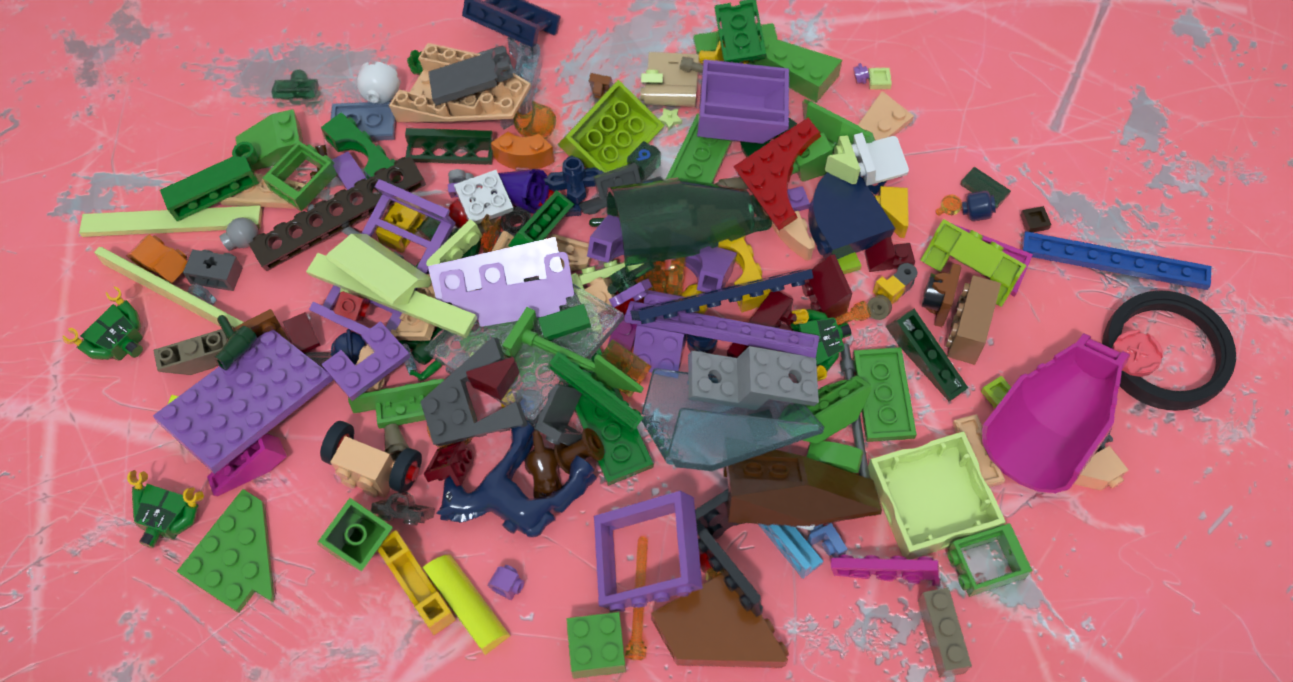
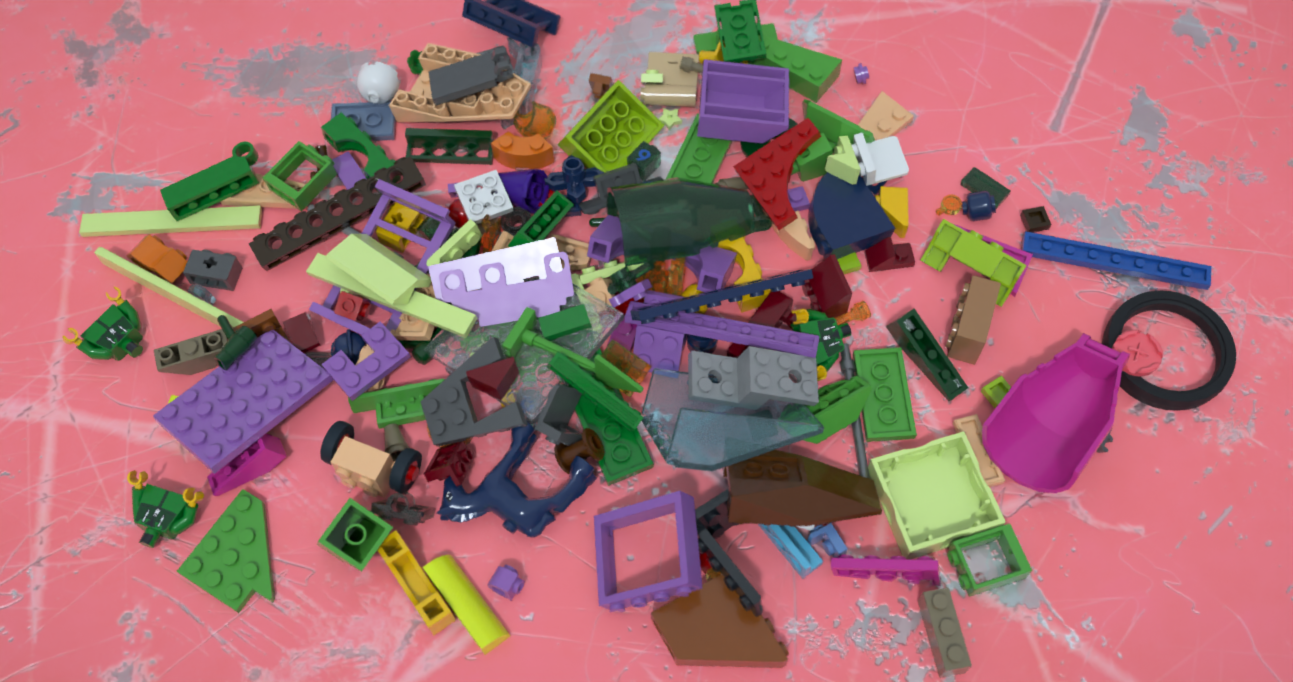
light grey piece [219,217,259,251] -> none
bright green slope [235,109,304,171] -> none
clear green plate [271,69,319,100] -> none
clear light blue tile [401,343,418,376] -> none
green piece [409,360,442,381] -> none
light grey tile [448,169,475,184] -> none
reddish brown animal [524,430,563,498] -> none
bright green brick [566,612,626,679] -> none
piece [625,536,648,660] -> none
bright green slope [806,441,863,473] -> none
dark tan tile [867,295,892,320] -> none
yellowish green tile [868,68,892,89] -> none
leg [873,263,918,304] -> none
dark orange piece [921,263,962,327] -> none
light nougat slope [1074,446,1128,491] -> none

